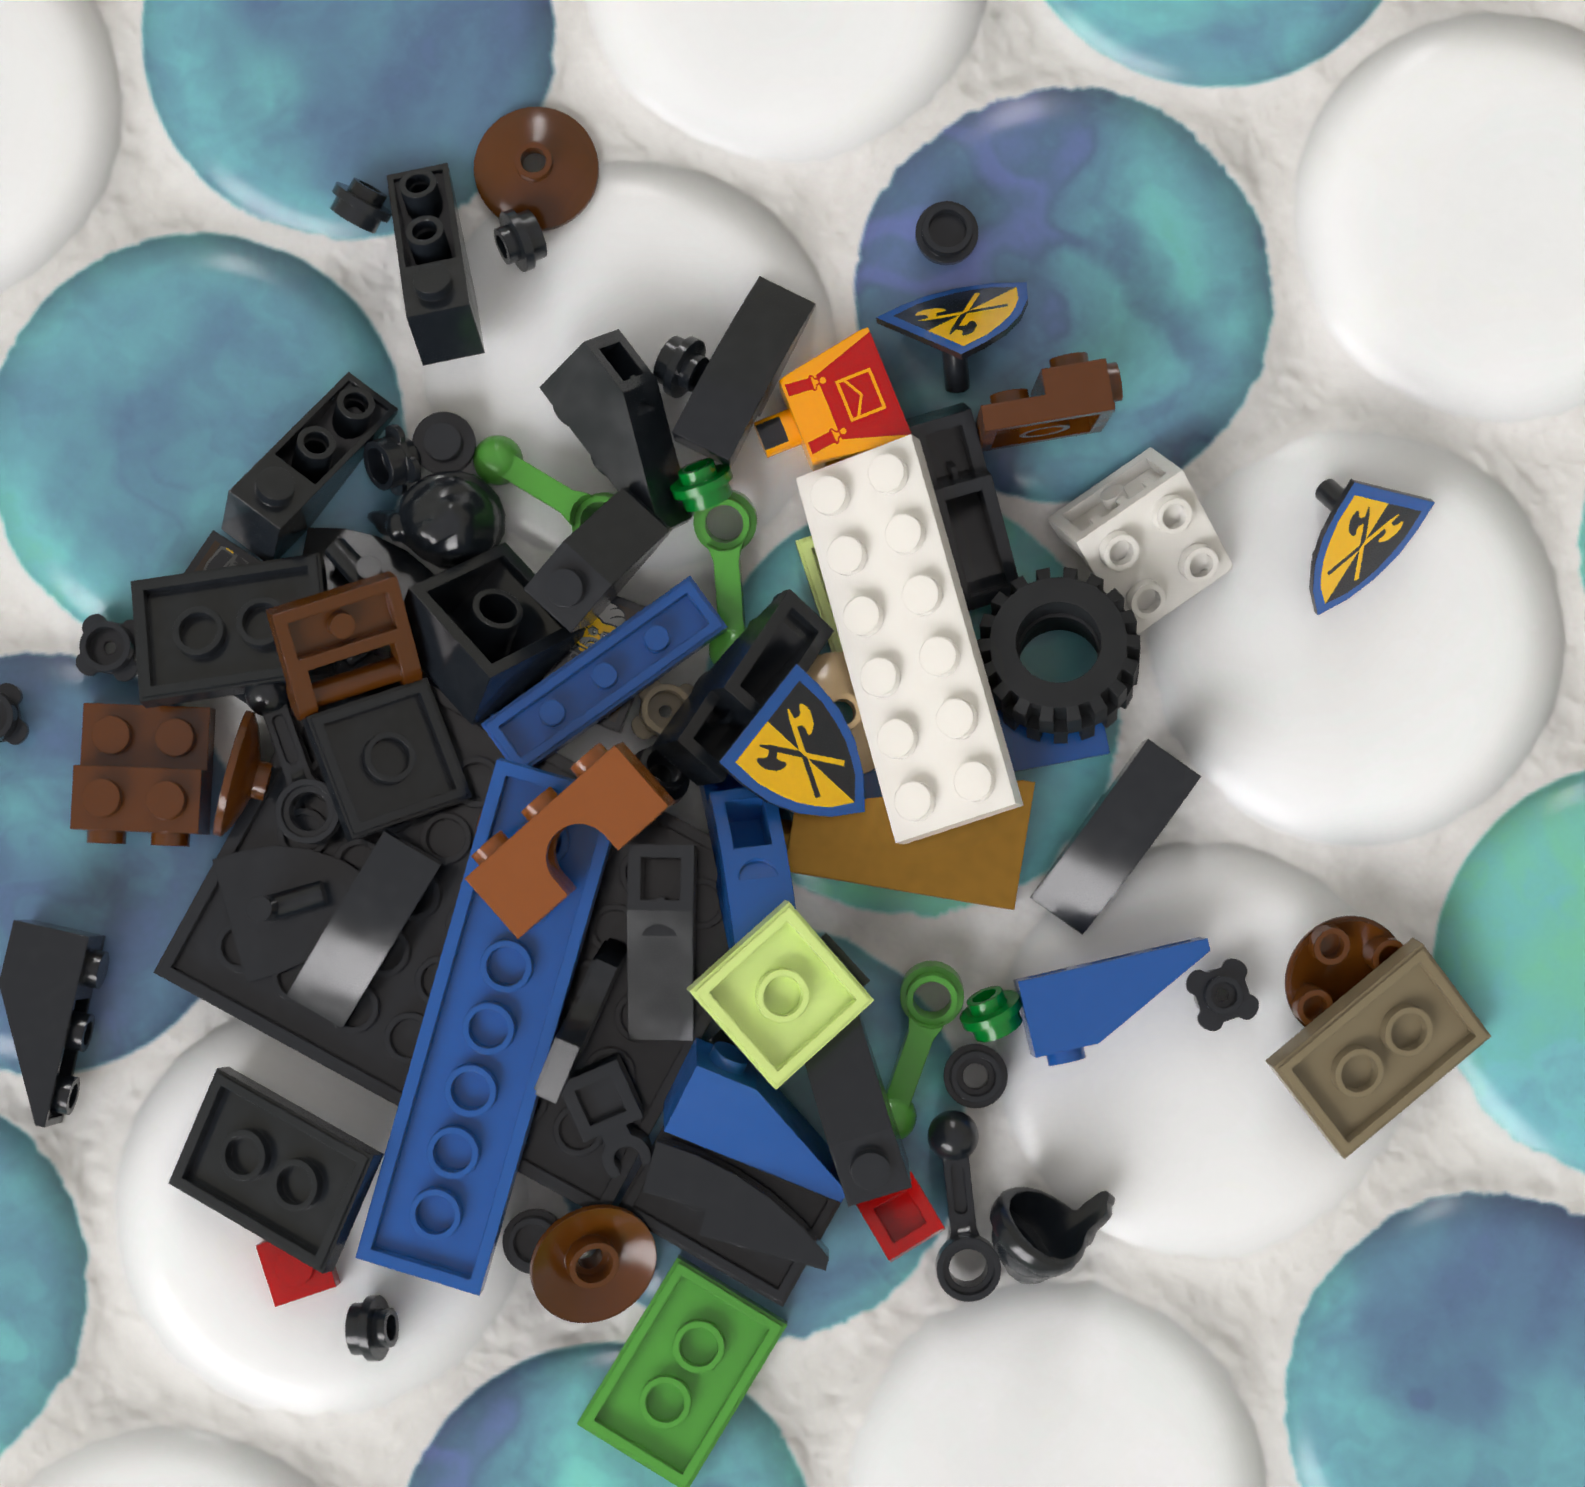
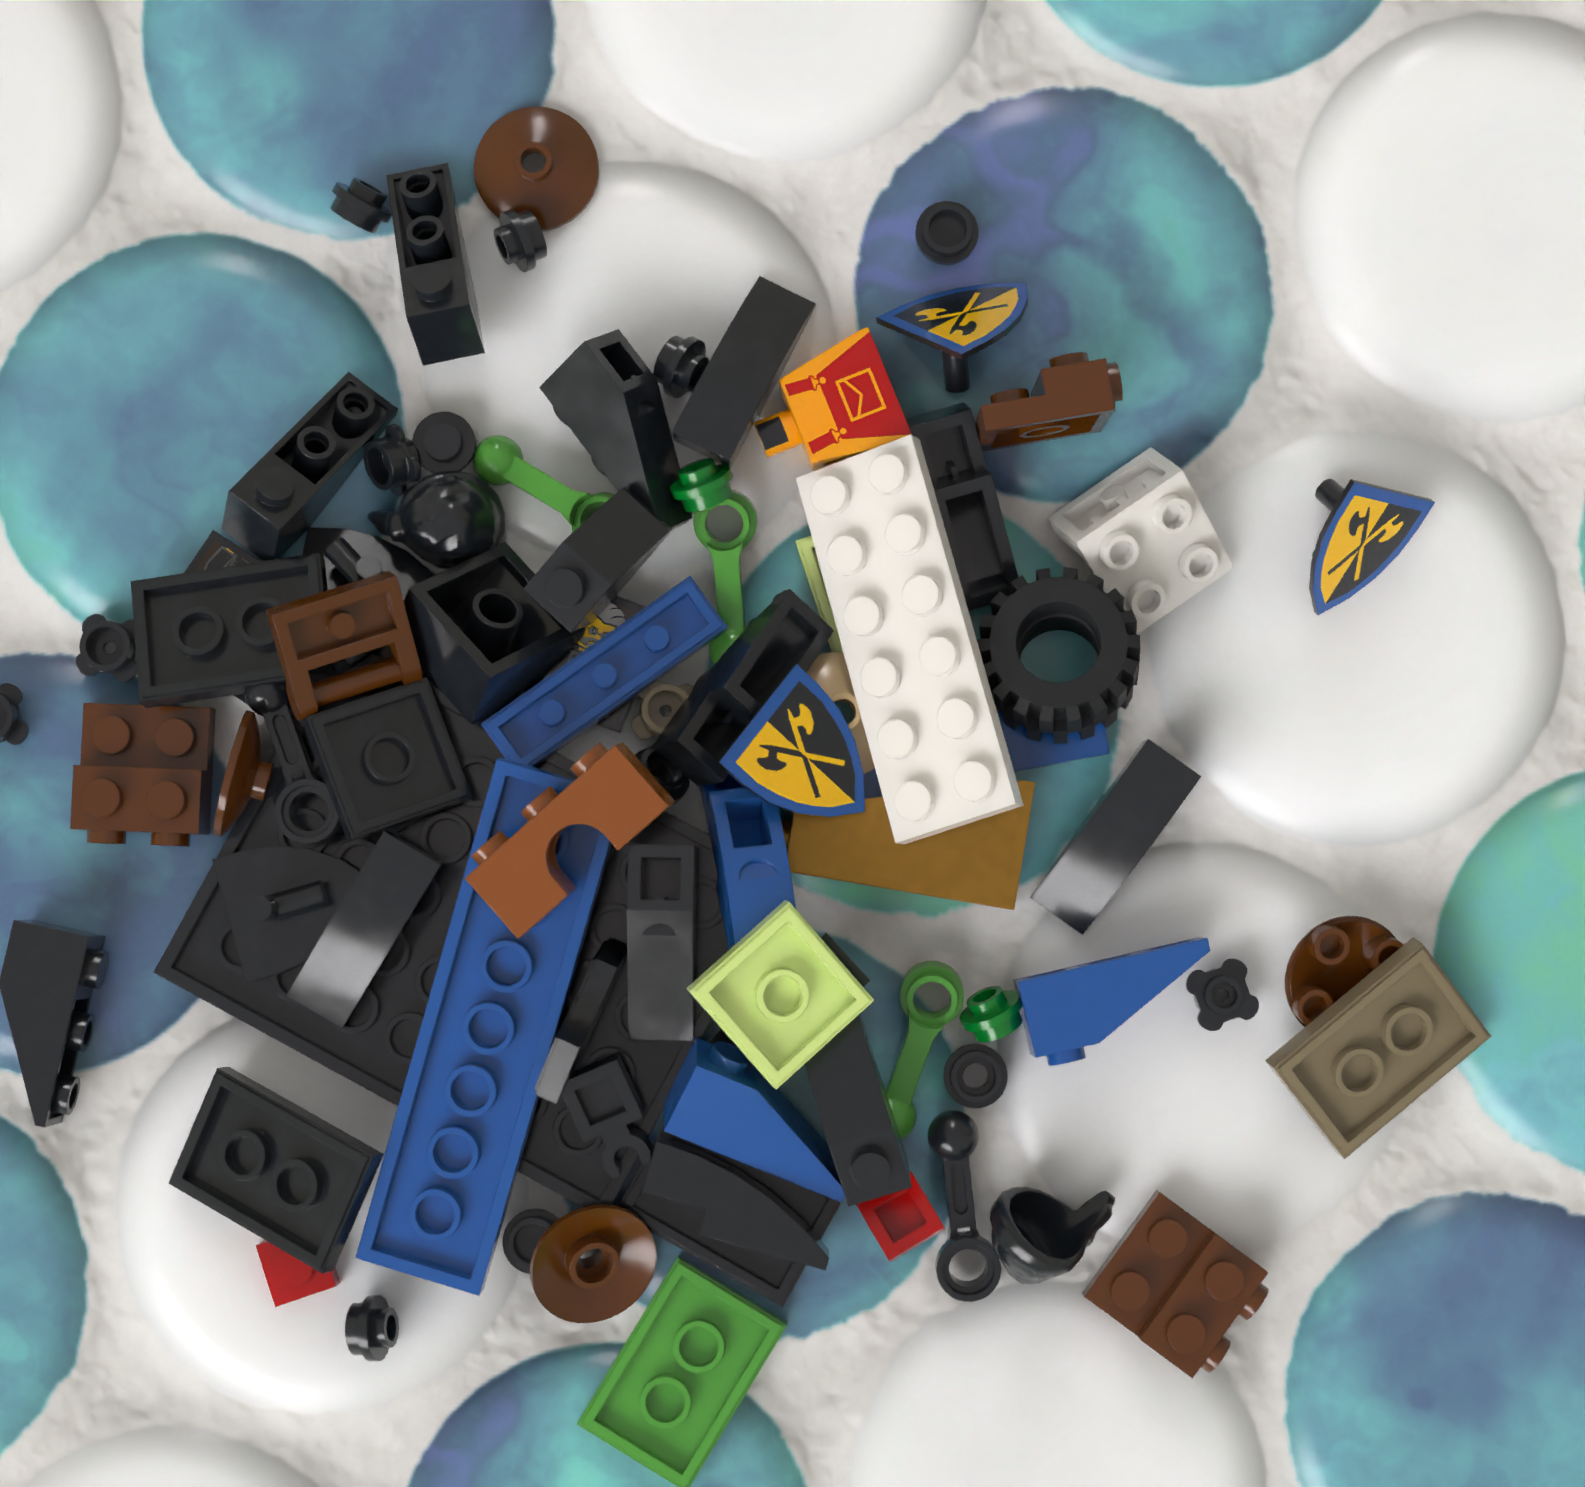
none -> reddish brown plate [1082,1189,1269,1379]

